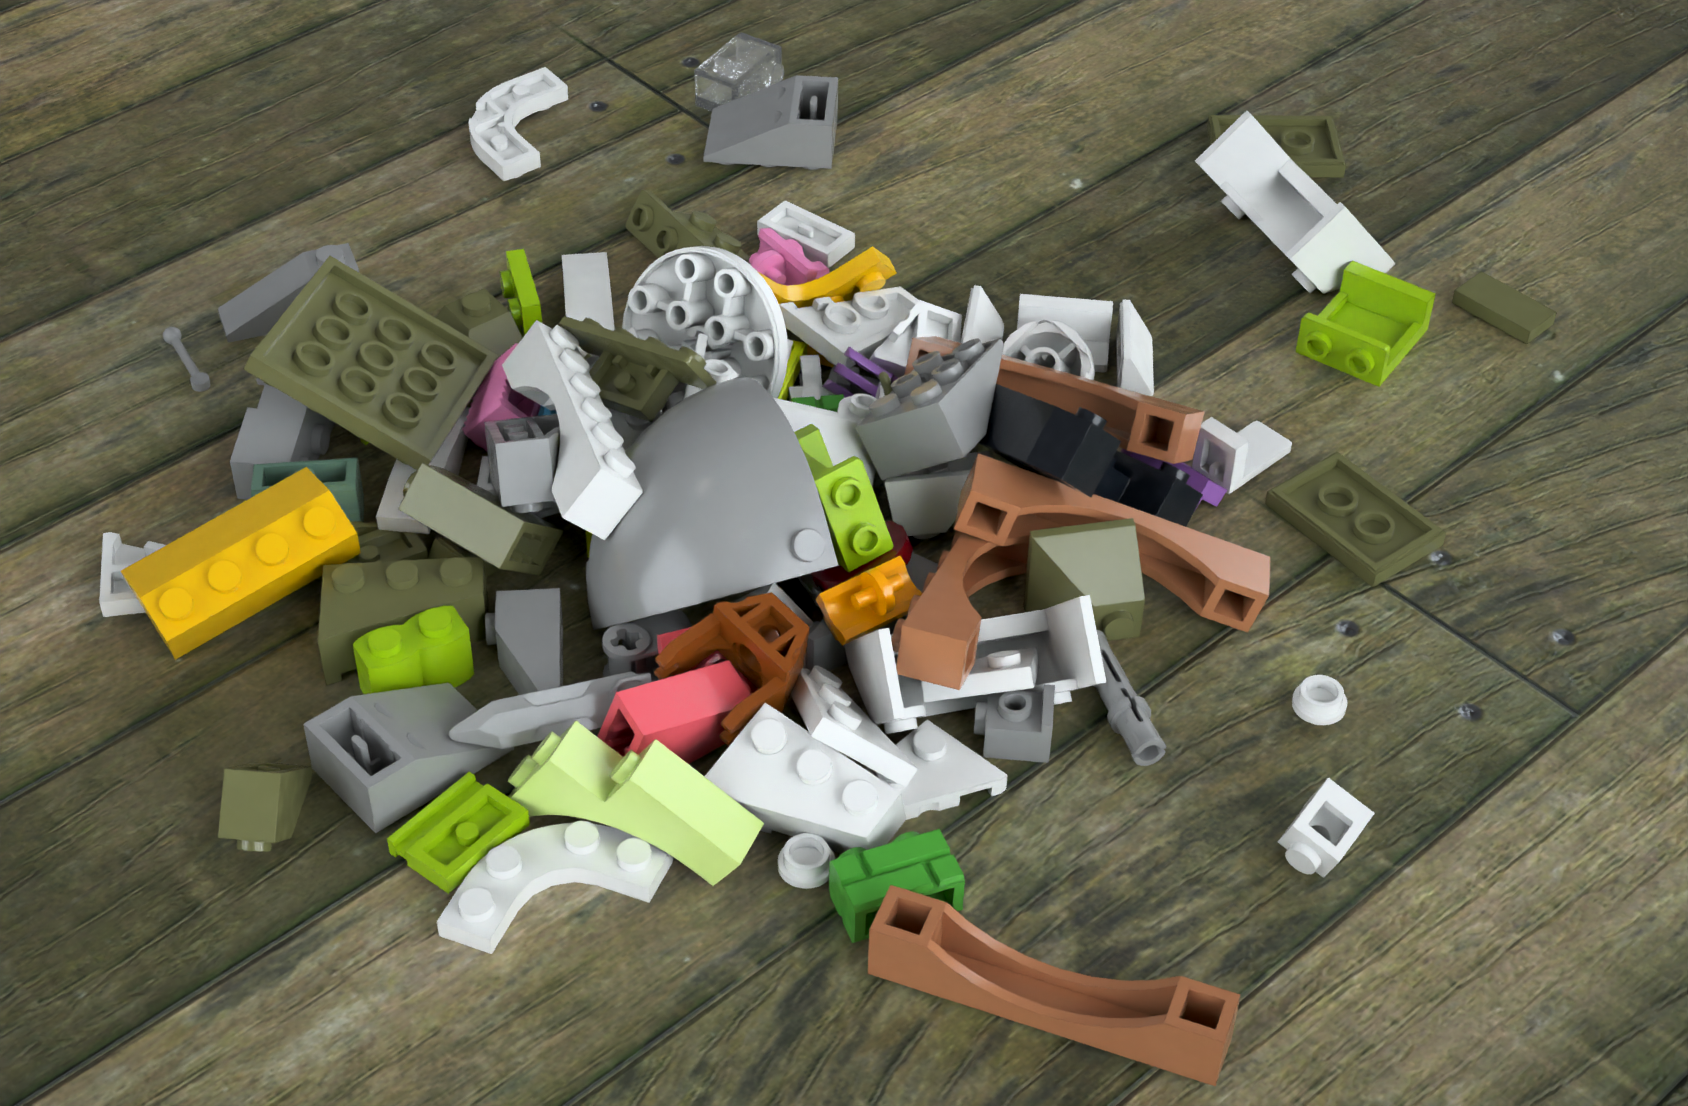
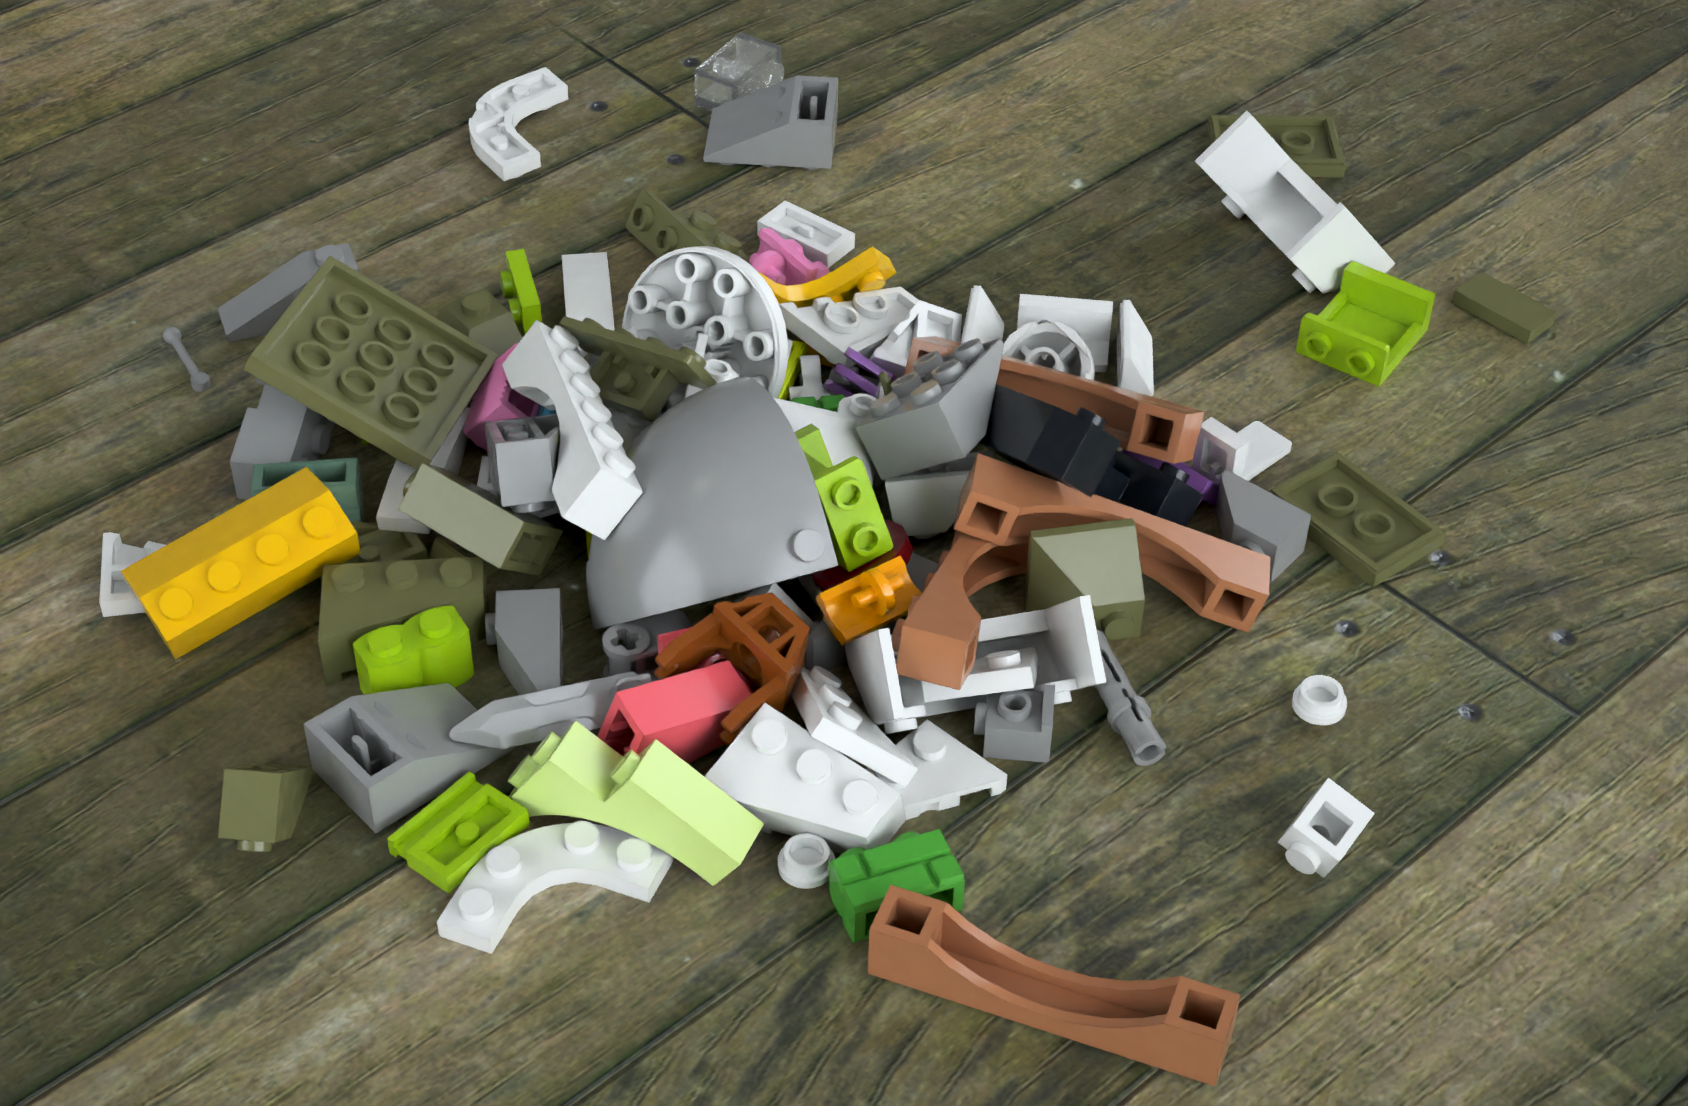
none -> light grey slope [1215,469,1311,583]

